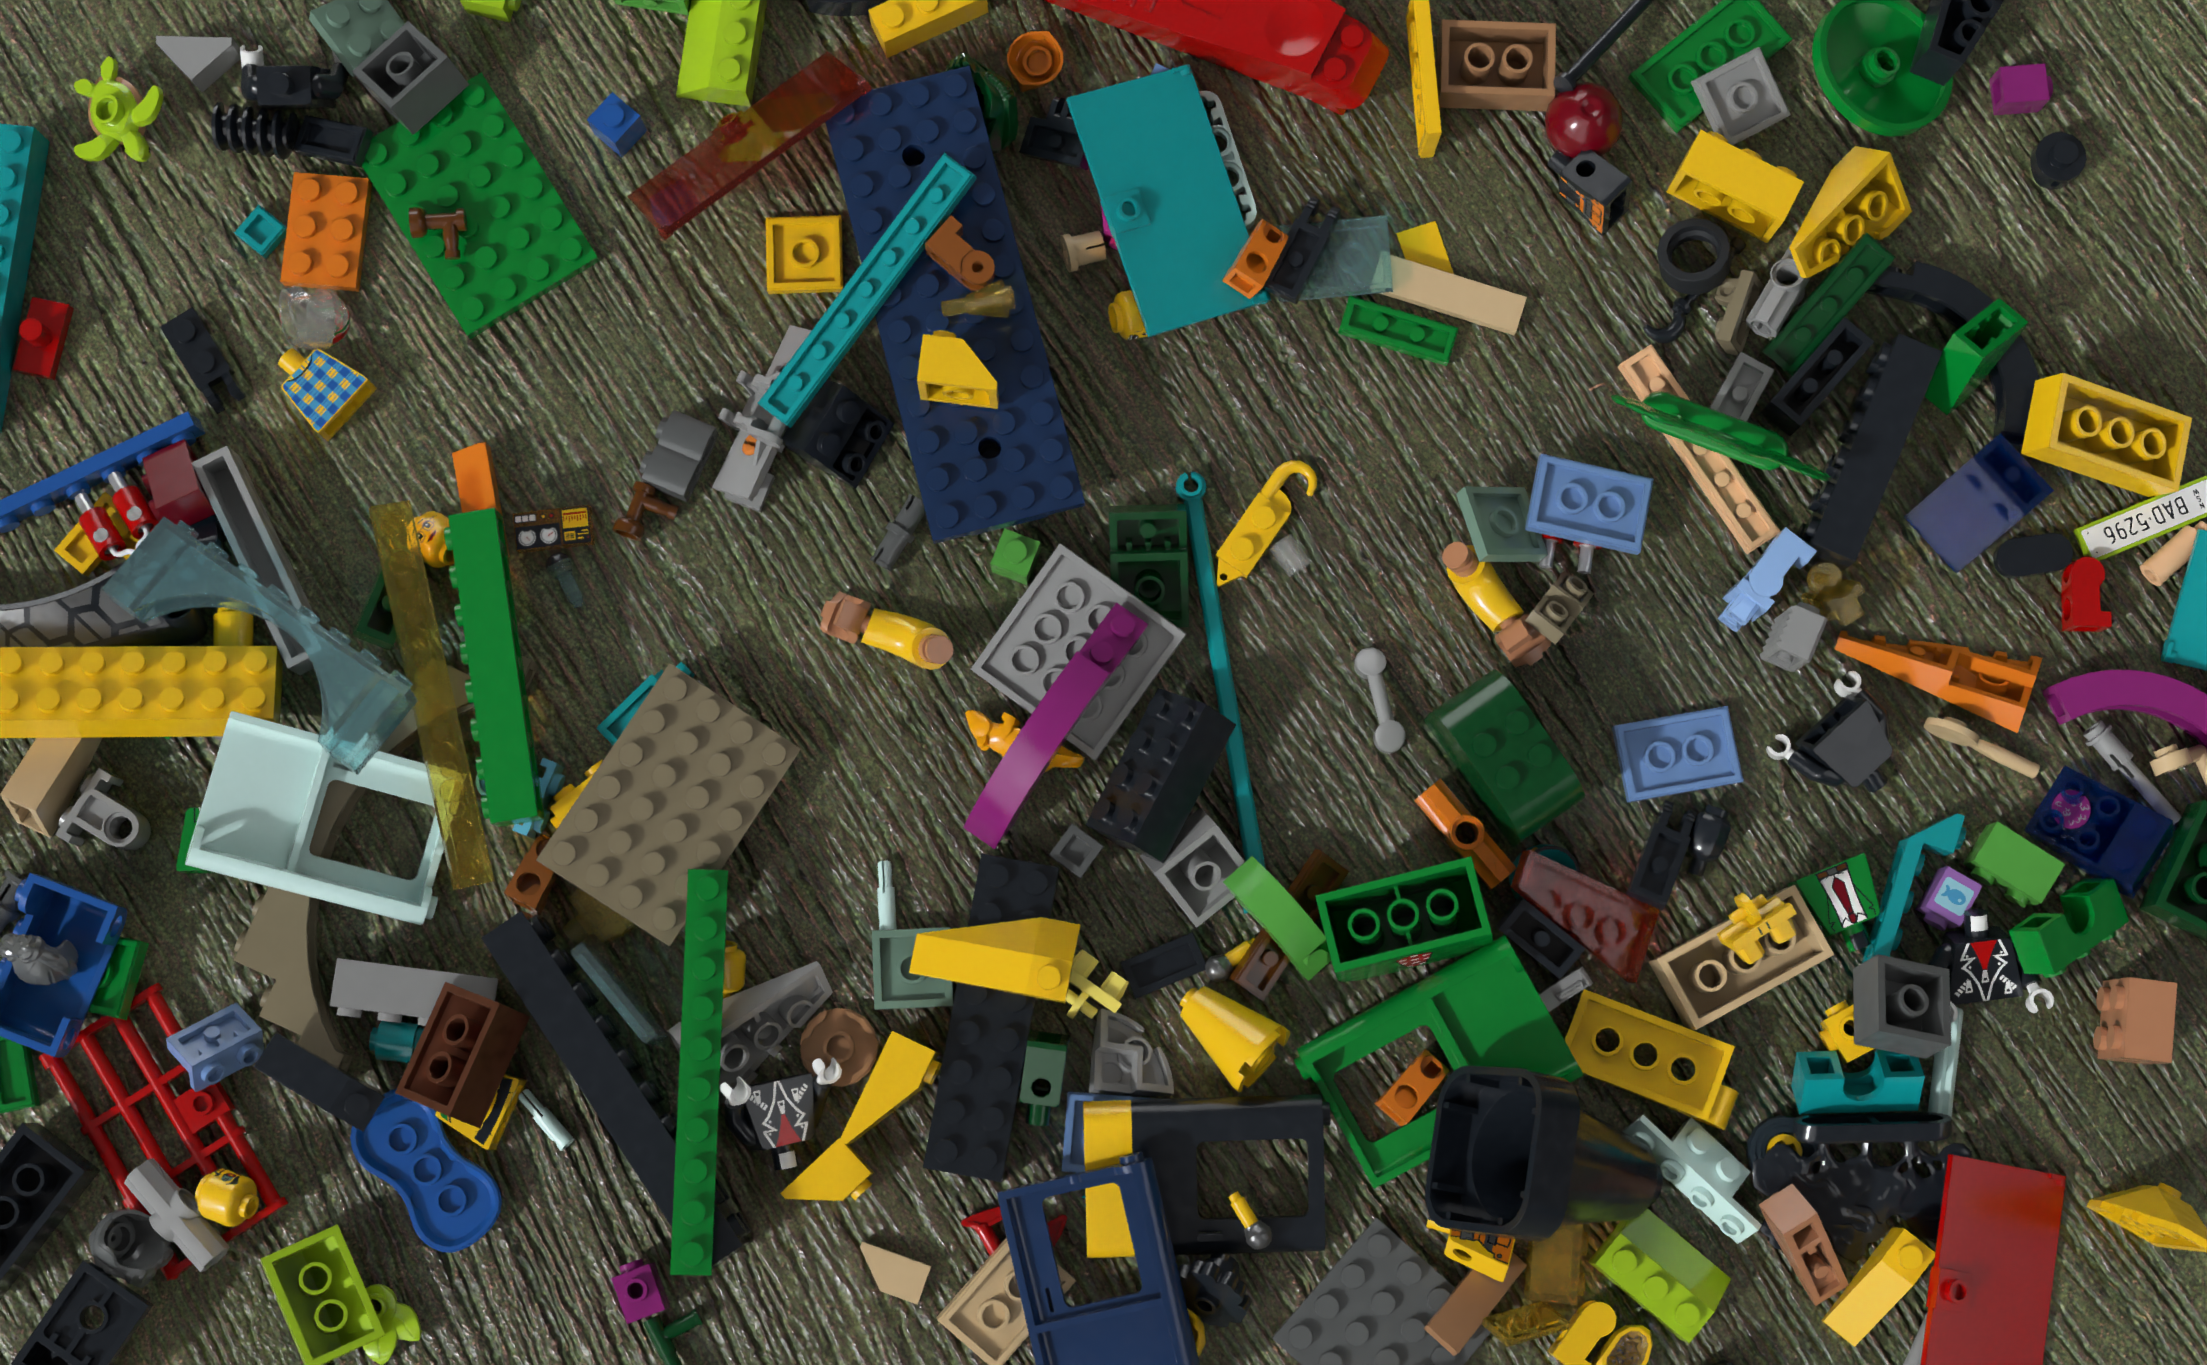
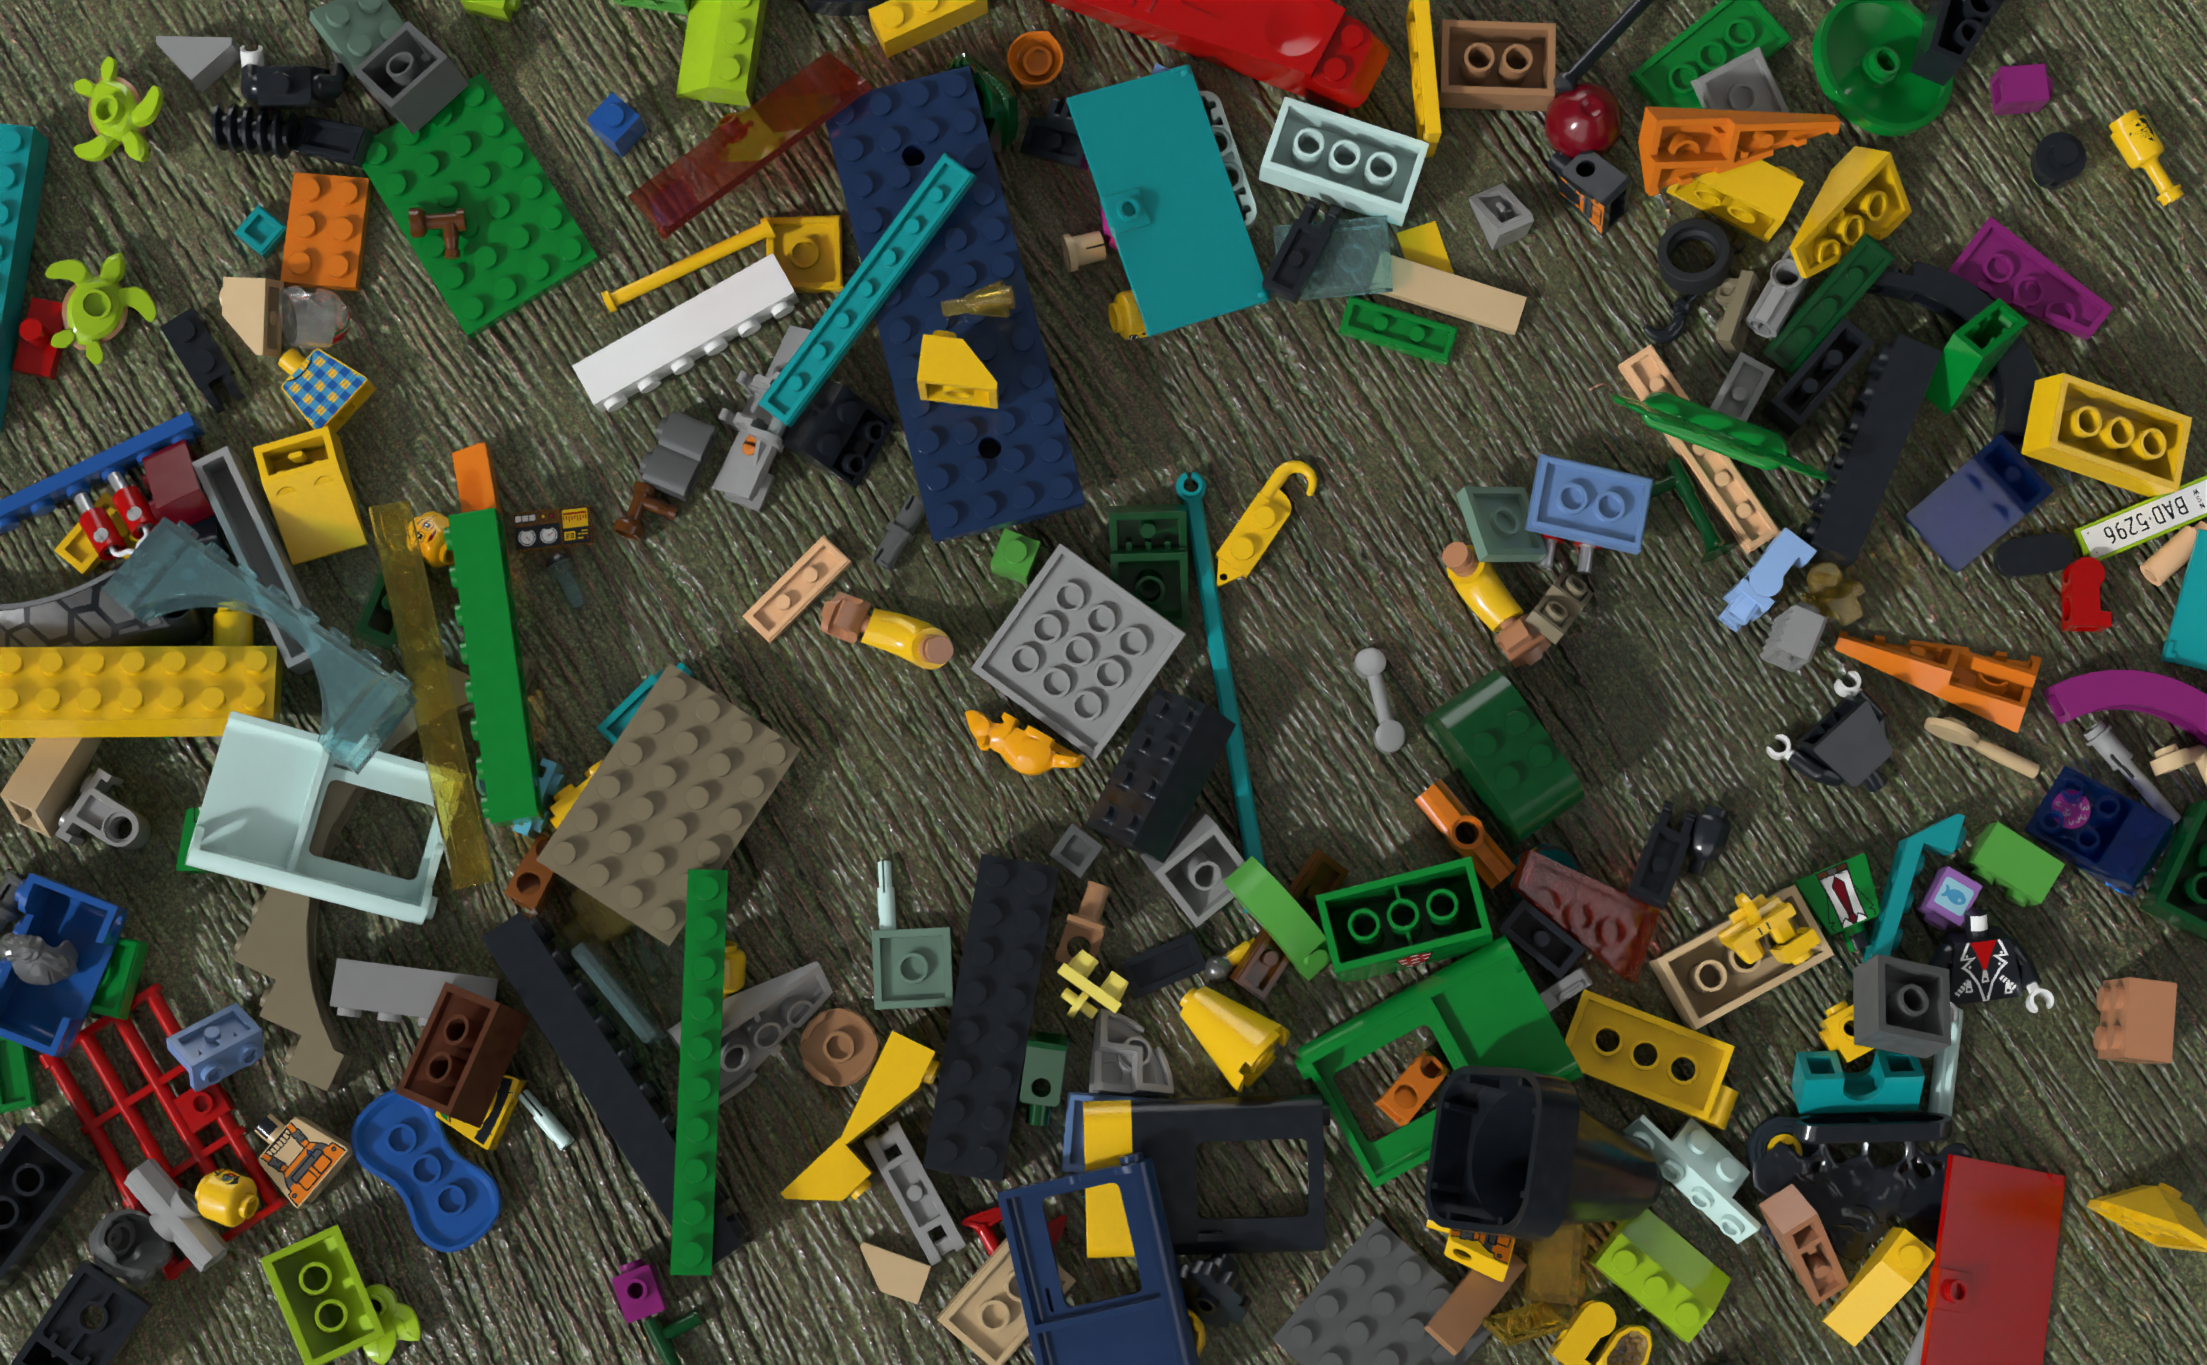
black slope [254,1032,385,1132] -> none
teal brick [369,1021,424,1063] -> none
black torso [720,1058,842,1171] -> none
yellow wedge [909,917,1081,1003] -> none
dark orange leg [925,216,995,292] -> none
magenta arch [963,602,1149,849] -> none
orange leg [1222,219,1289,299] -> none
piece [1228,1191,1273,1249] -> none
clear hinge [1269,534,1311,578] -> none
medium blue tile [1612,706,1744,803] -> none
green arch [2009,879,2129,978] -> none
none -> lime animal [45,252,158,365]
none -> tan slope [219,277,284,358]
none -> yellow slope [253,426,368,566]
none -> torso [255,1114,354,1209]
none -> white brick [572,253,800,413]
none -> yellow bar [601,216,776,313]
none -> light nougat tile [742,535,852,645]
none -> light grey plate [864,1121,967,1266]
none -> medium nougat bracket [1055,881,1111,965]
none -> light aqua brick [1259,96,1430,227]
none -> light grey slope [1469,183,1534,251]
none -> orange wedge [1638,106,1841,196]
none -> dark green piece [1650,457,1737,563]
none -> yellow plate [1769,927,1822,965]
none -> magenta wing [1947,216,2114,341]
none -> yellow piece [2109,109,2184,207]

